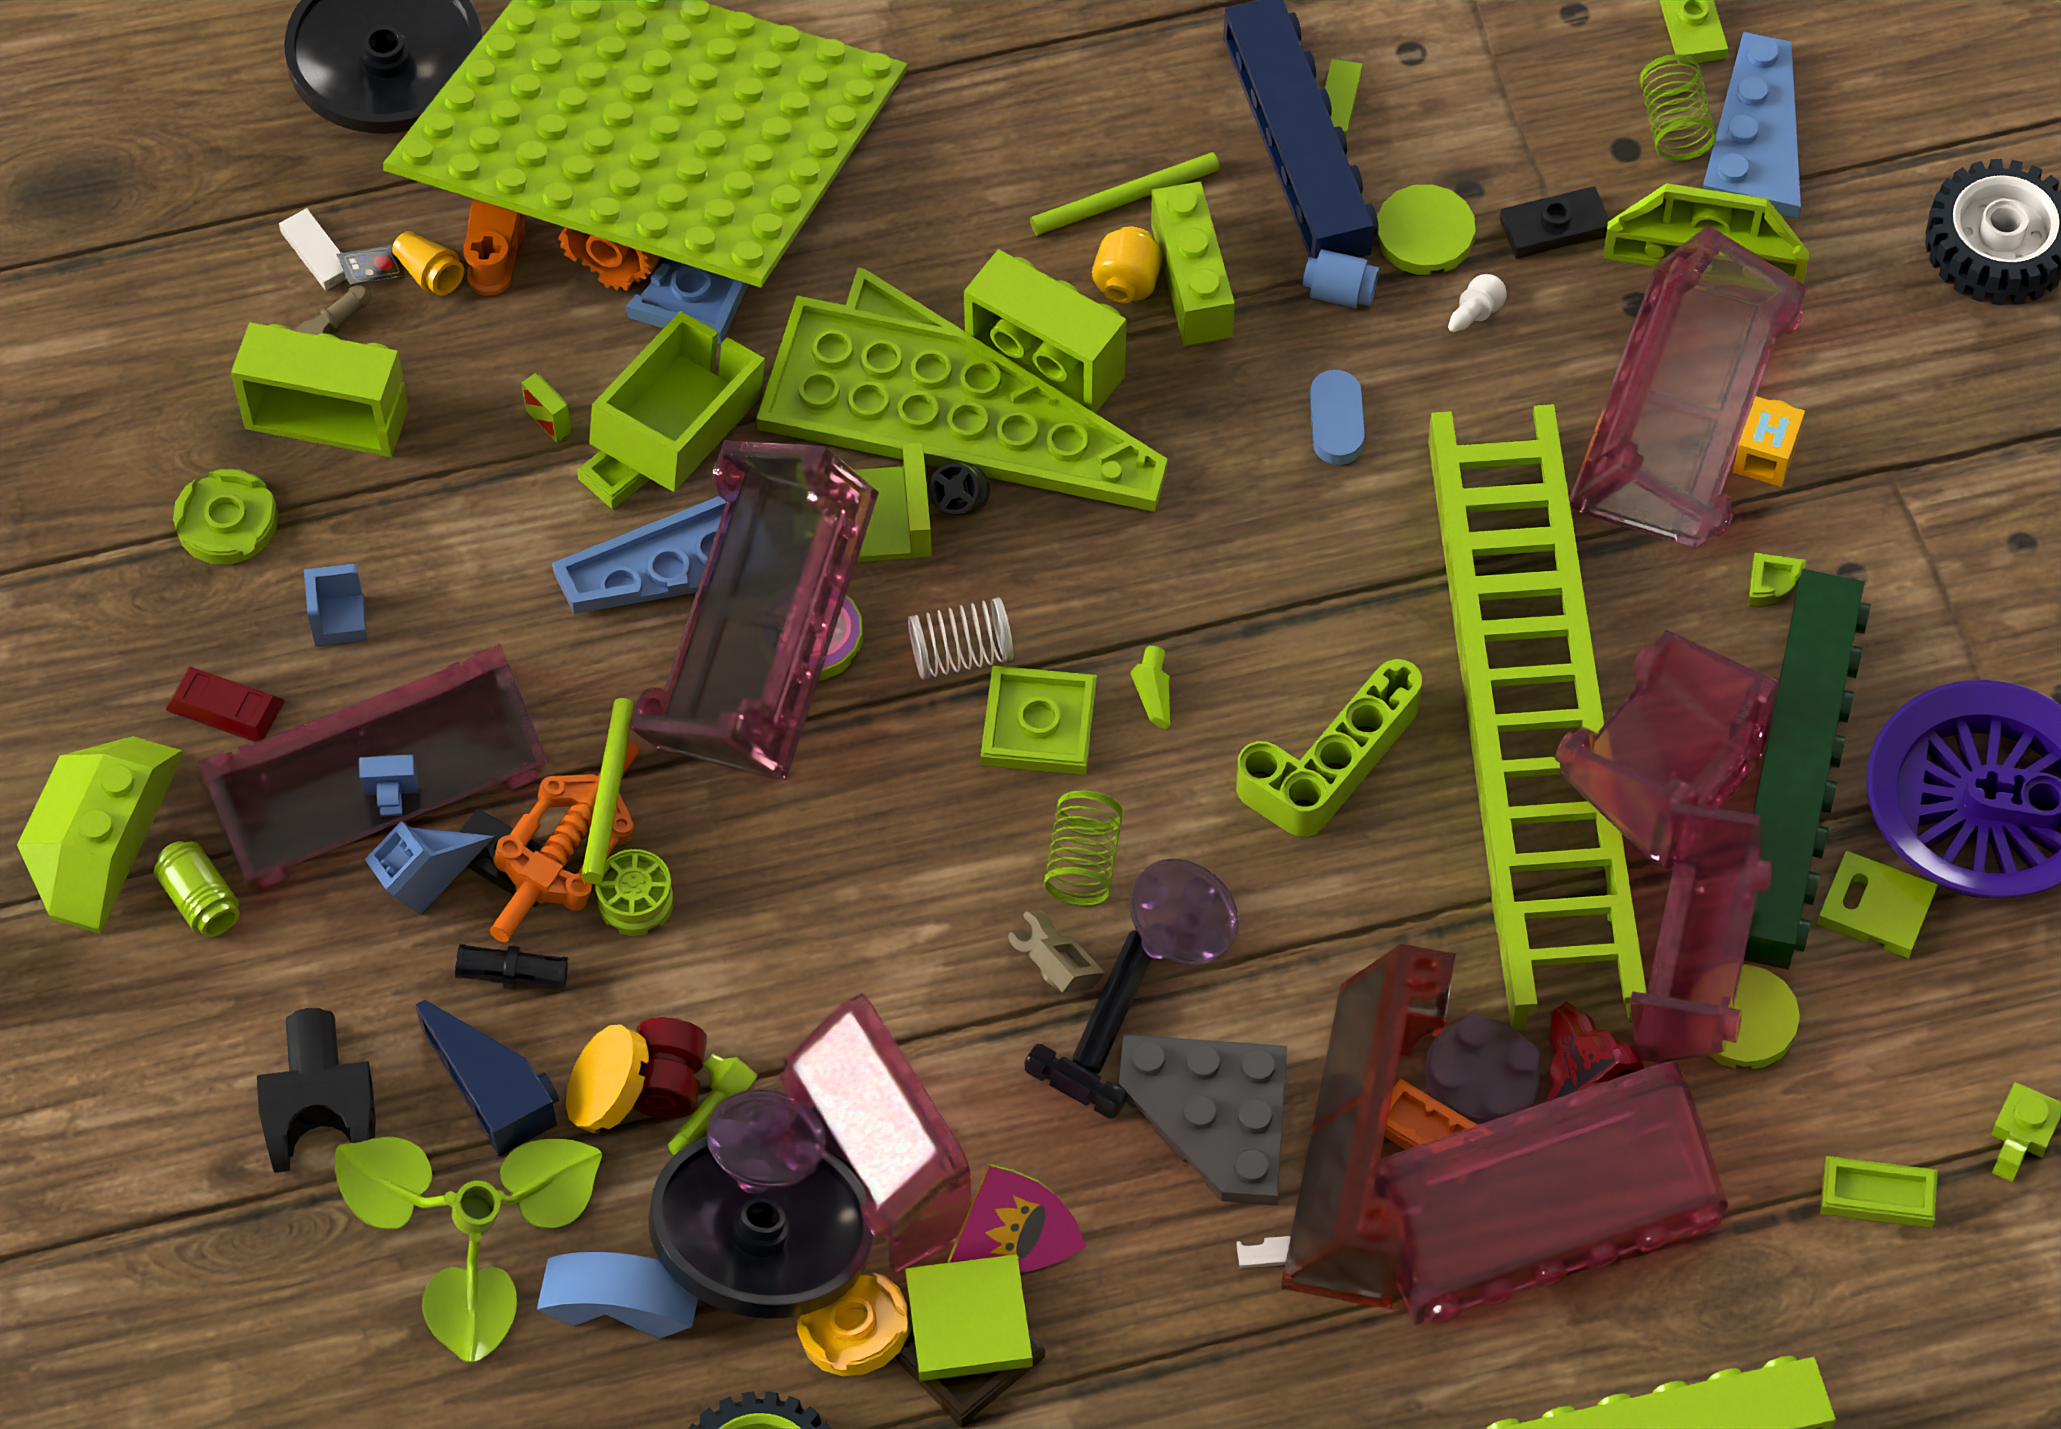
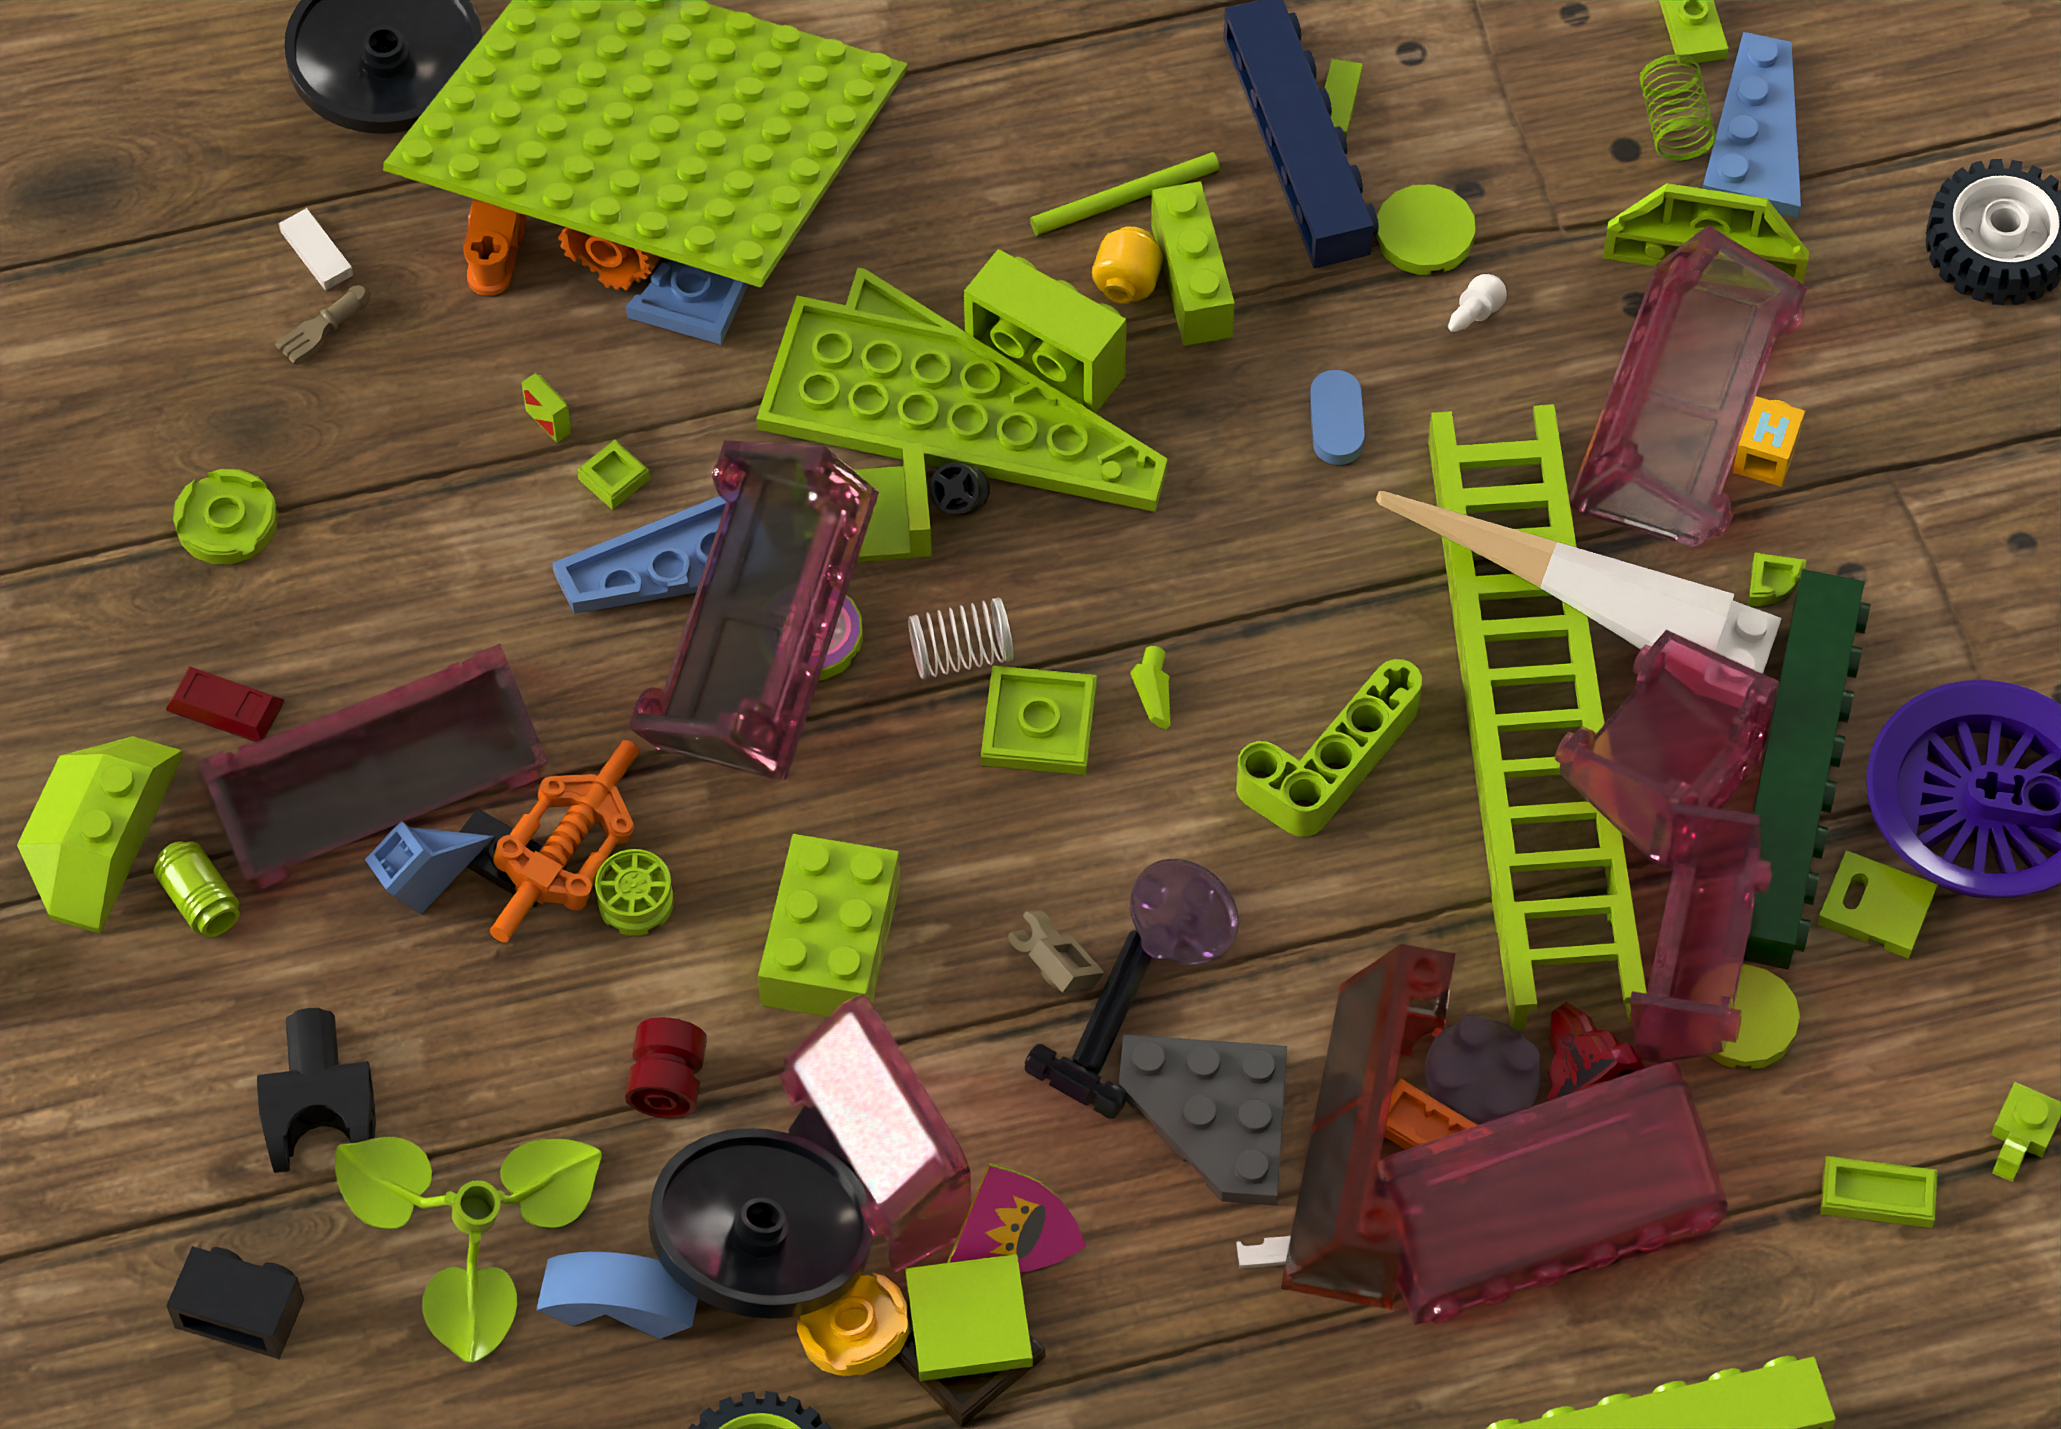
lime piece [231,322,409,458] -> none
medium blue panel [304,564,368,647] -> none
sticker [336,245,406,284] -> none
medium blue tile [359,755,419,817] -> none
yellow cone [392,231,464,296] -> none
dark blue slope [416,1000,559,1156] -> none
black pin [455,943,569,992] -> none
yellow tile [565,1024,649,1133] -> none
lime bar [581,698,635,884] -> none
lime piece [589,311,765,492] -> none
lime piece [668,1053,758,1155] -> none
clear purple piece [707,1089,826,1194] -> none
lime piece [1044,790,1123,905] -> none
medium blue brick [1303,249,1380,309] -> none
black plate [1500,186,1610,258] -> none
none -> black brick [166,1246,305,1359]
none -> lime brick [758,834,901,1024]
none -> white plate [1376,491,1782,708]

